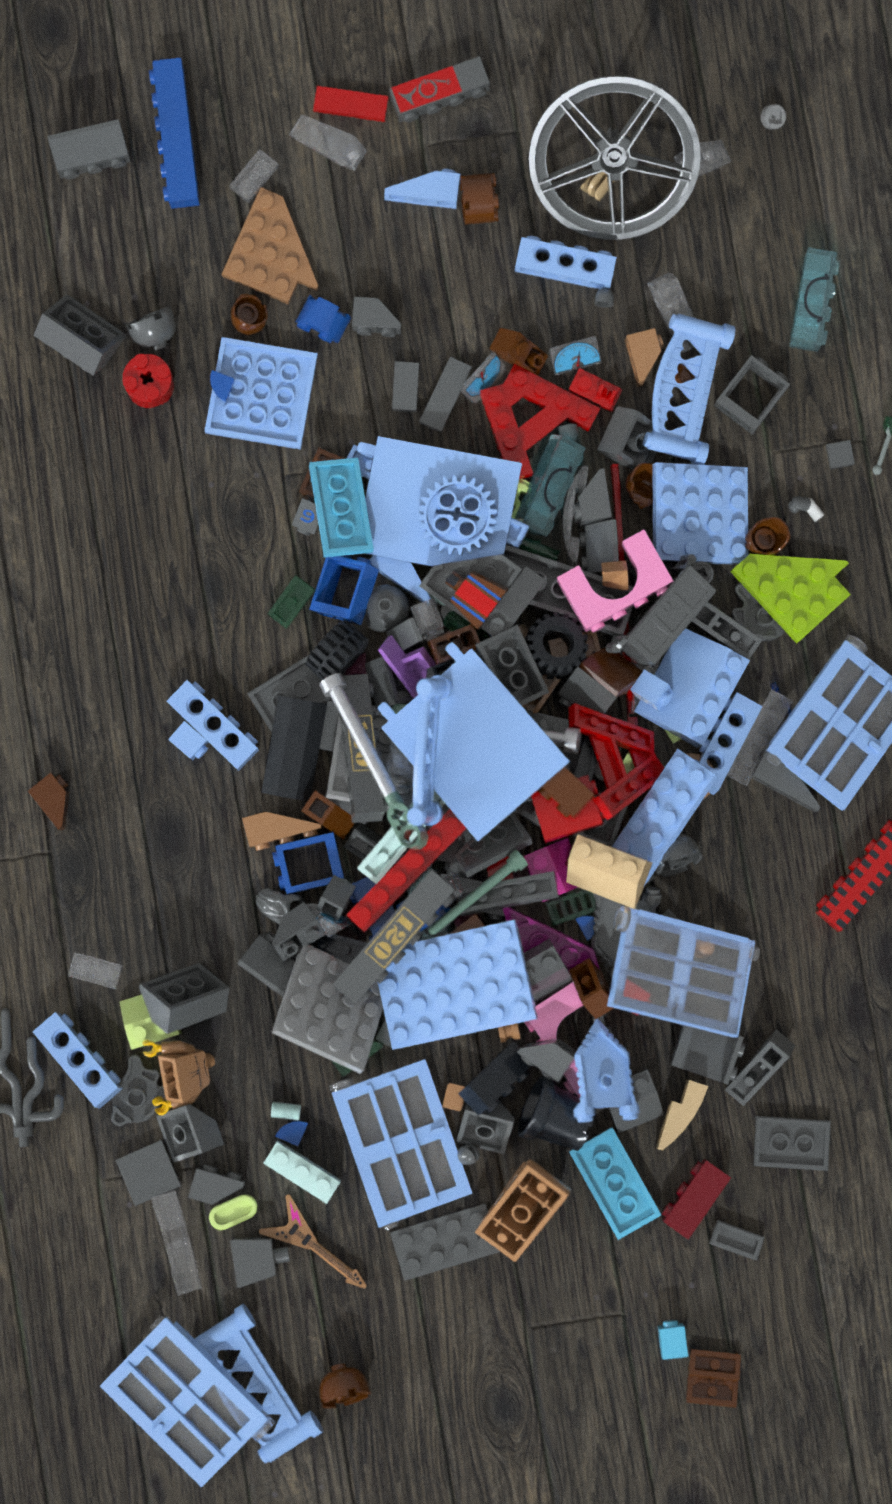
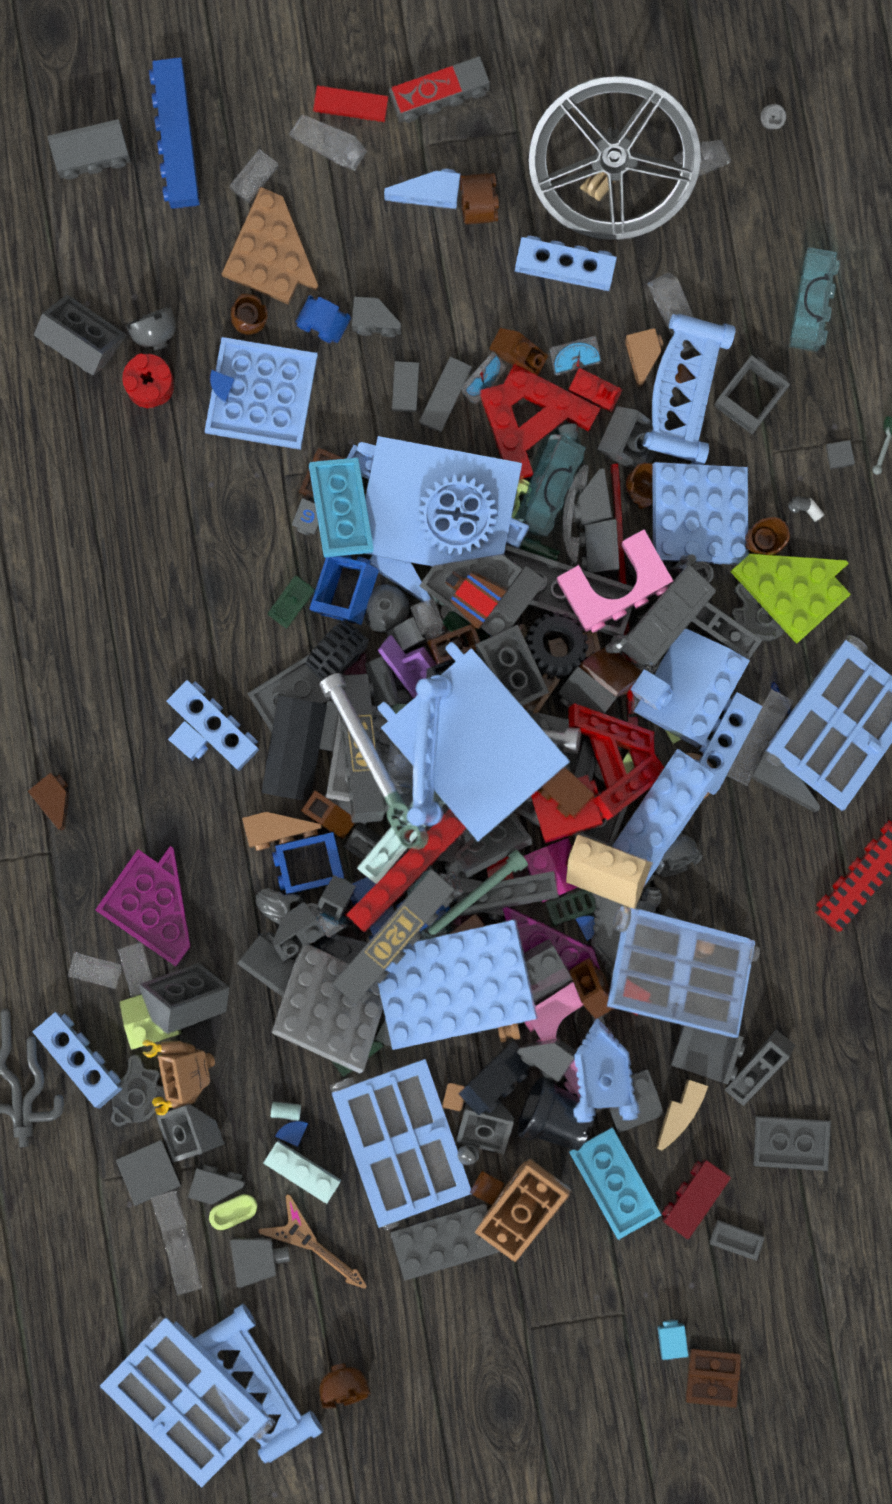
dark grey hinge [594,288,614,308] -> none
medium nougat slope [601,561,629,590] -> none
none -> magenta wing [95,846,191,967]
none -> clear tile [118,942,153,997]
none -> reddish brown tile [470,1171,505,1205]

